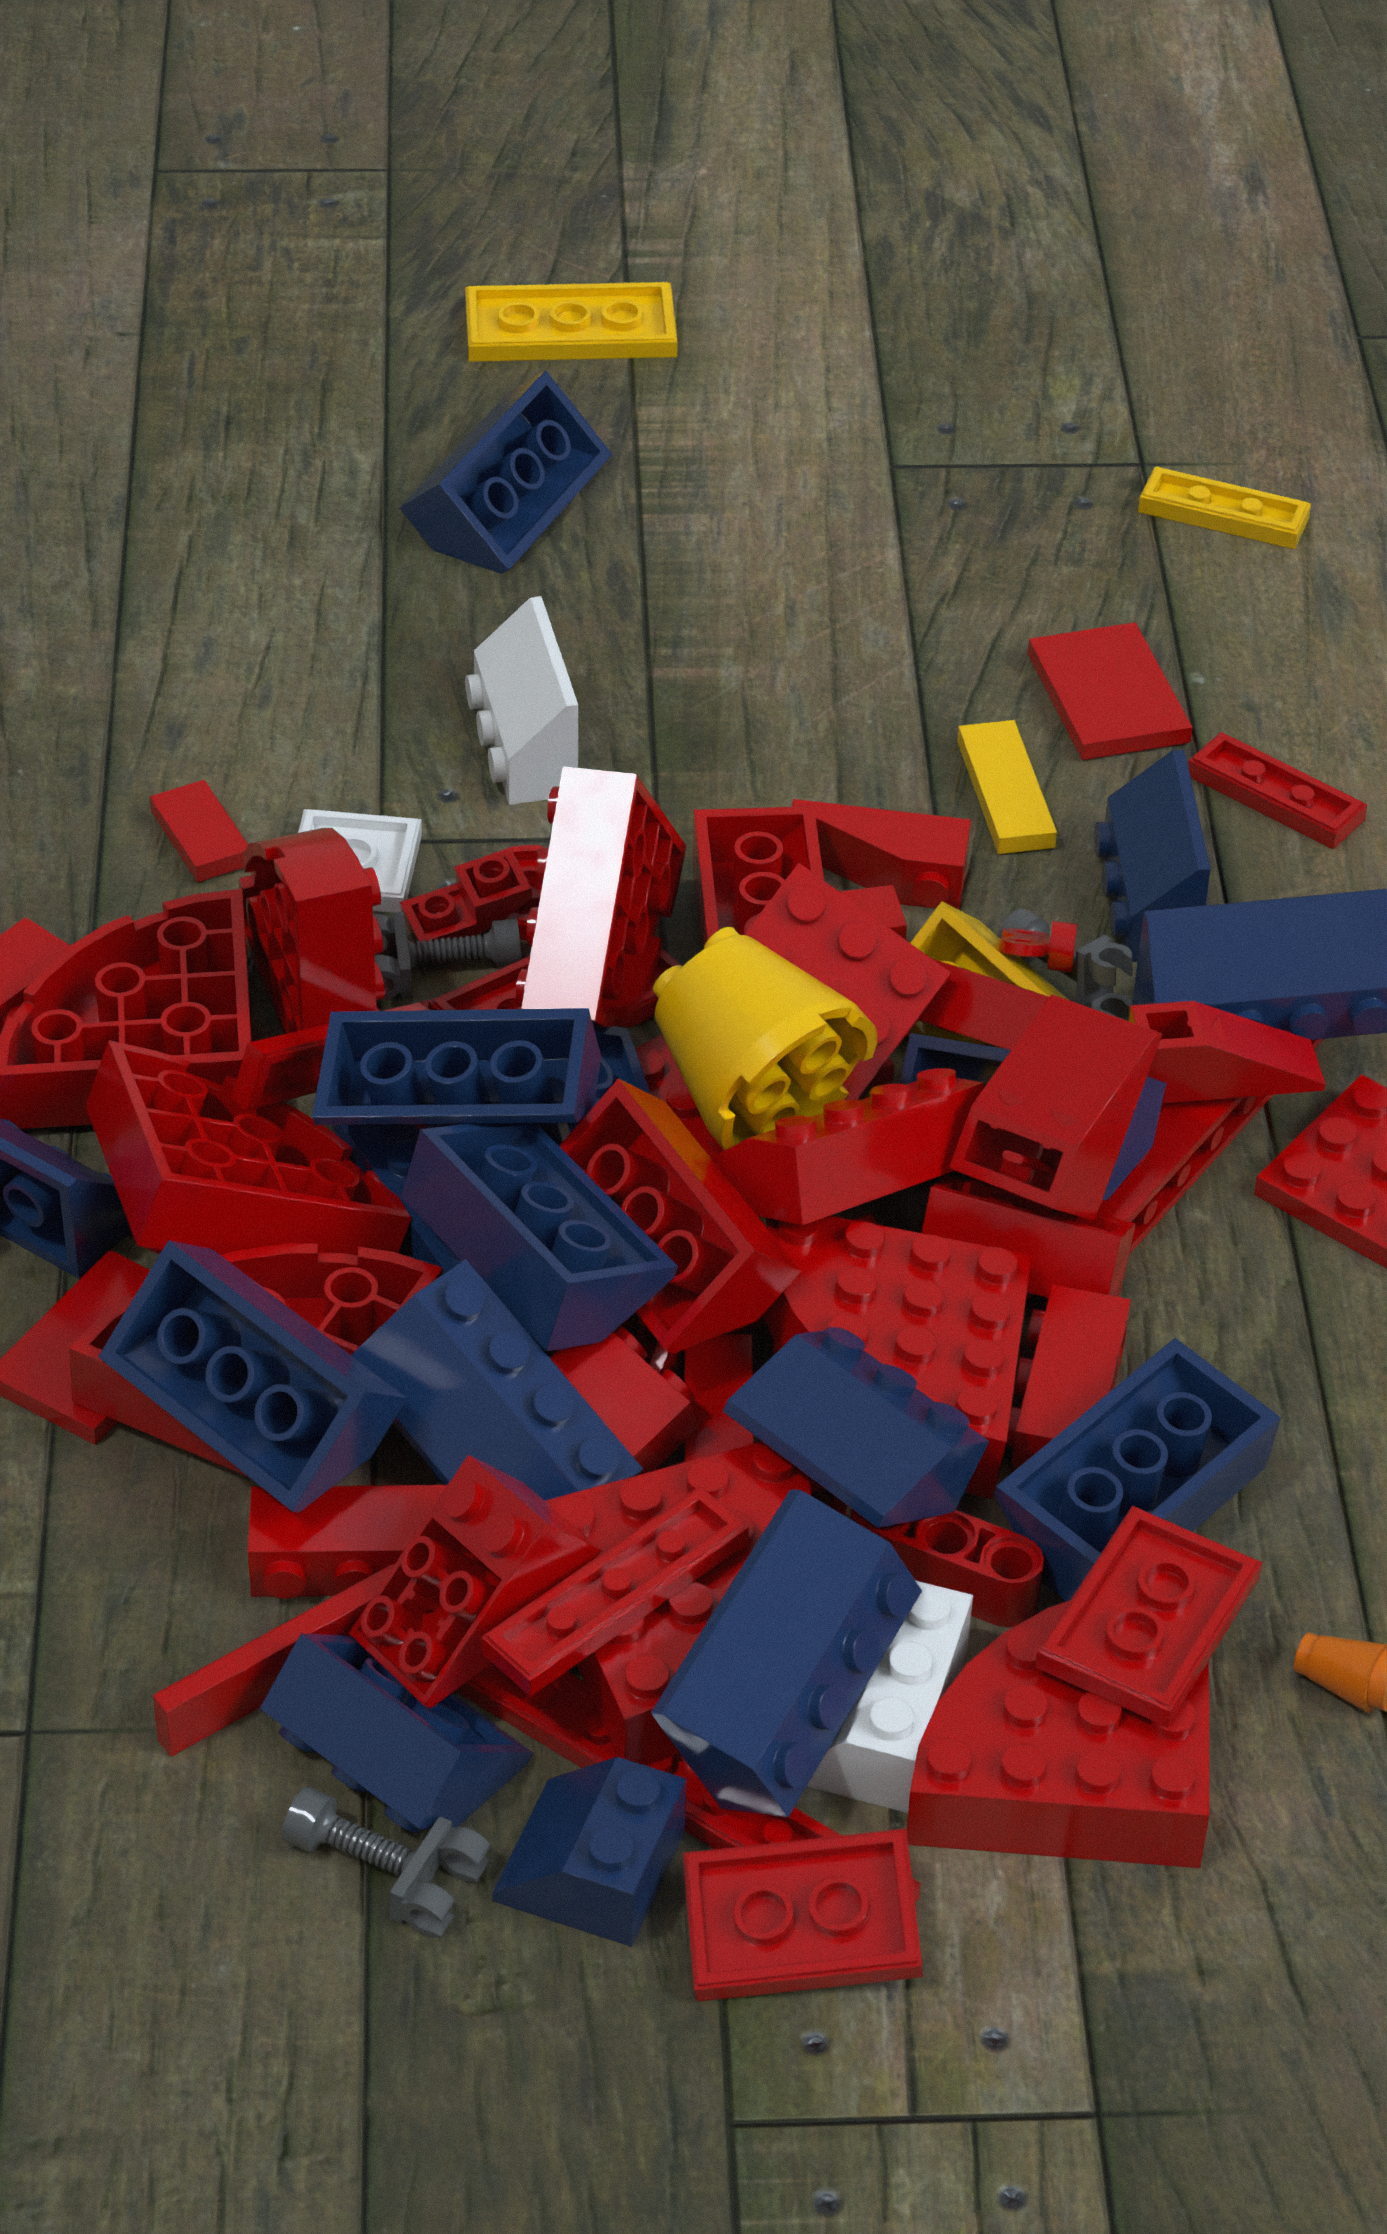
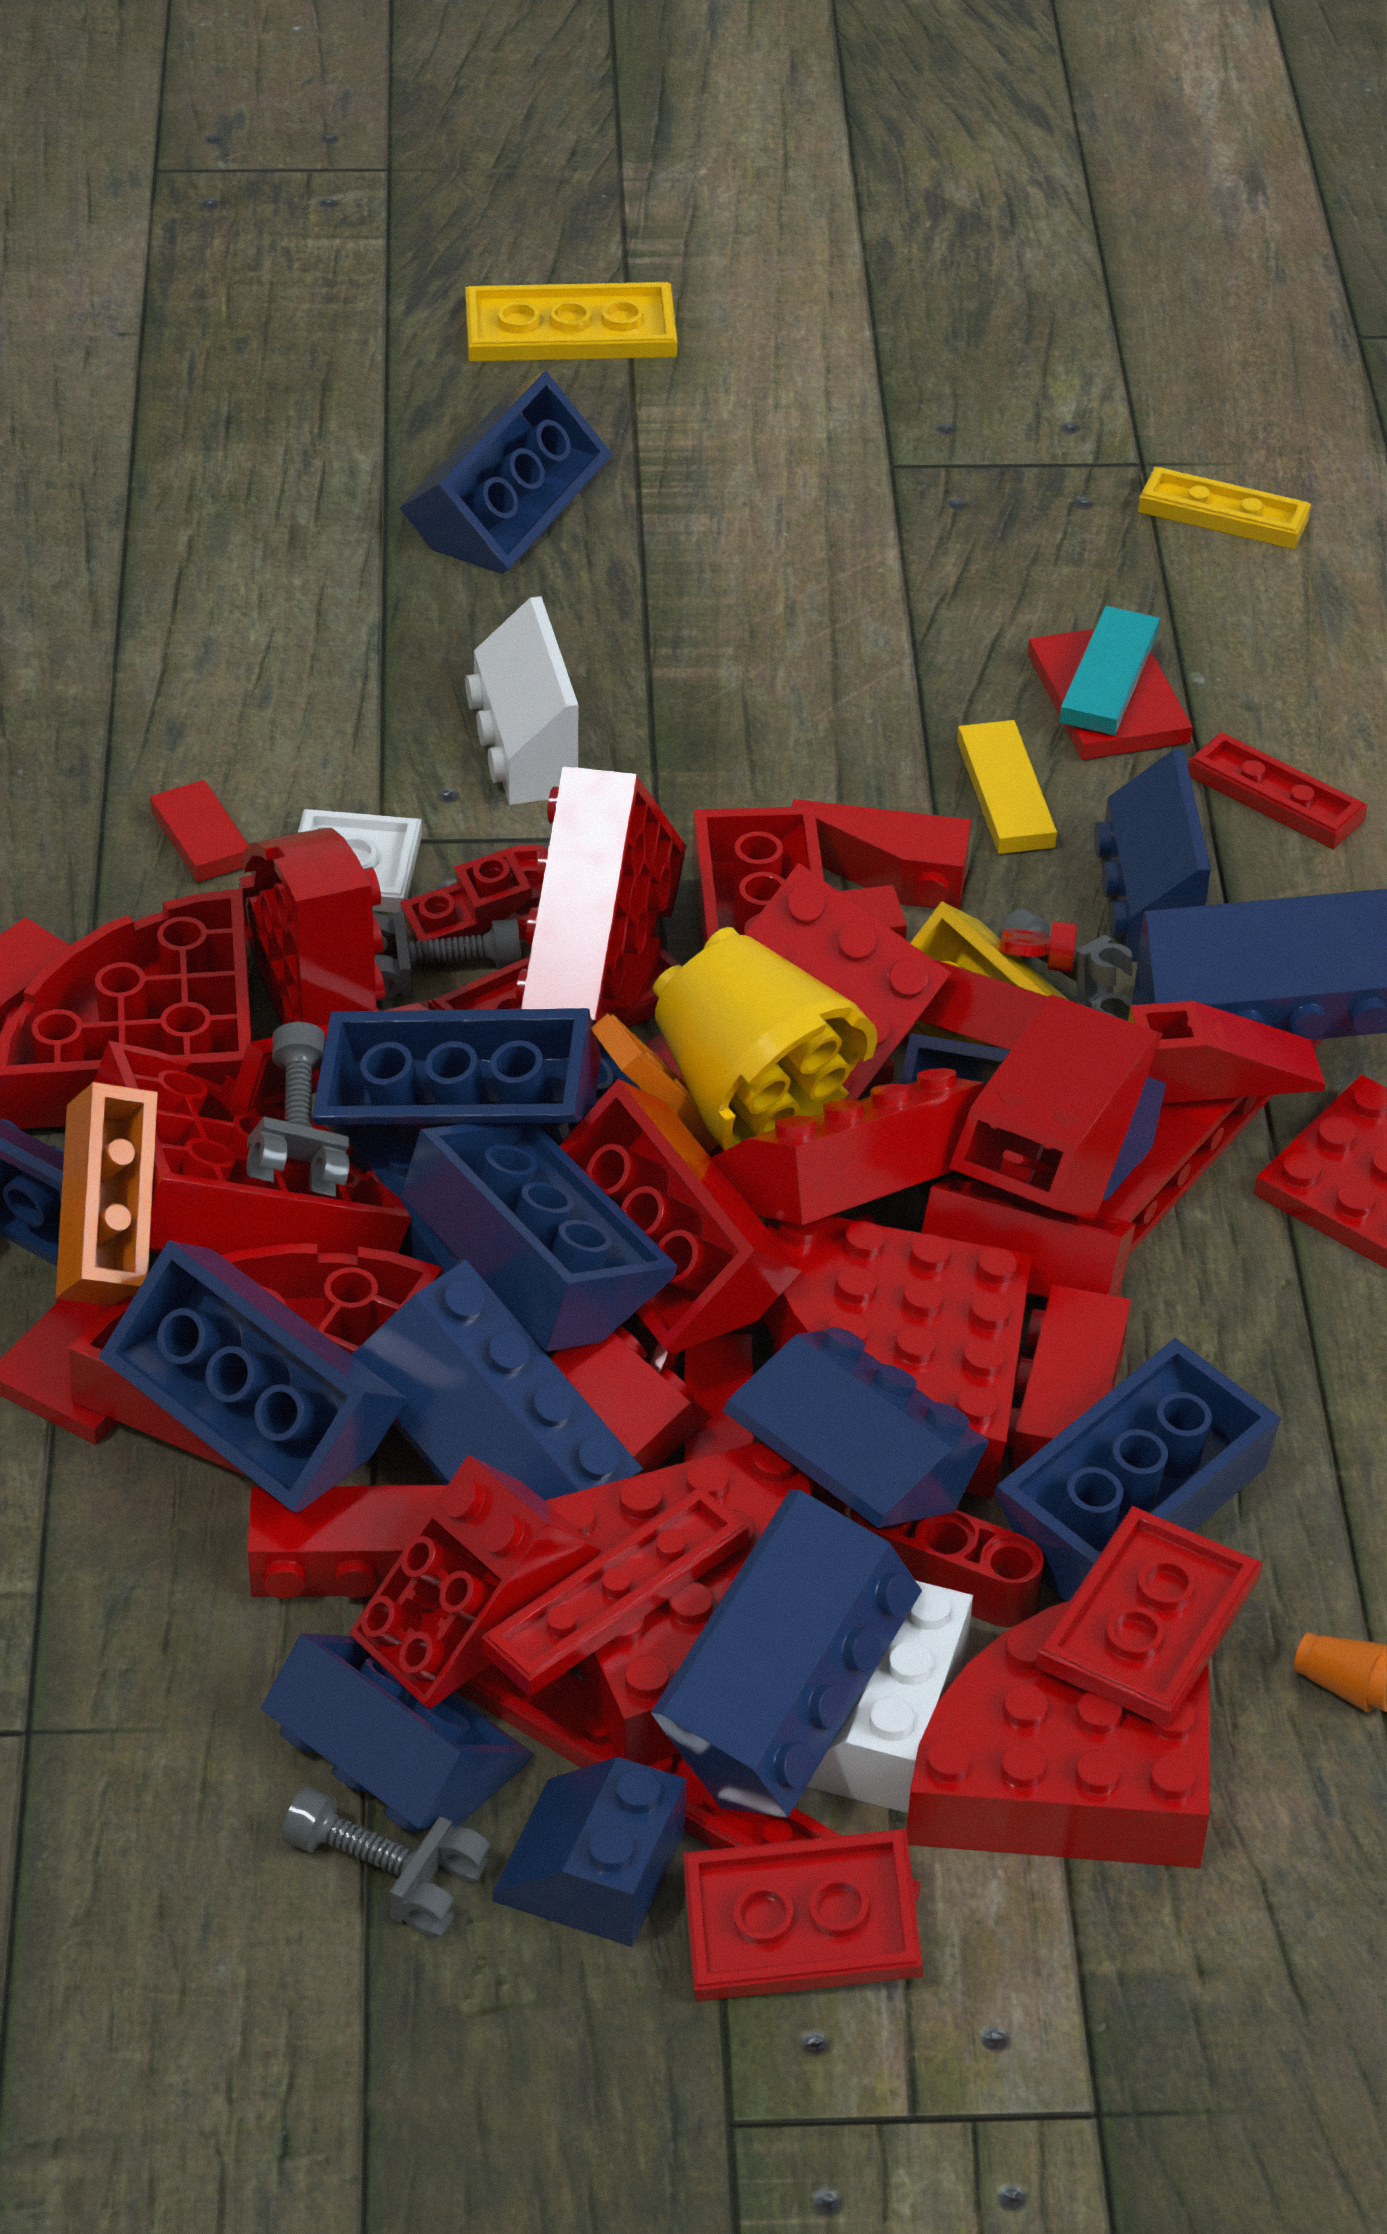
red tile [153,1564,394,1757] -> none
none -> orange brick [55,1082,158,1306]
none -> dark grey bar [247,1022,349,1197]
none -> orange tile [590,1014,718,1152]
none -> teal tile [1059,606,1160,735]

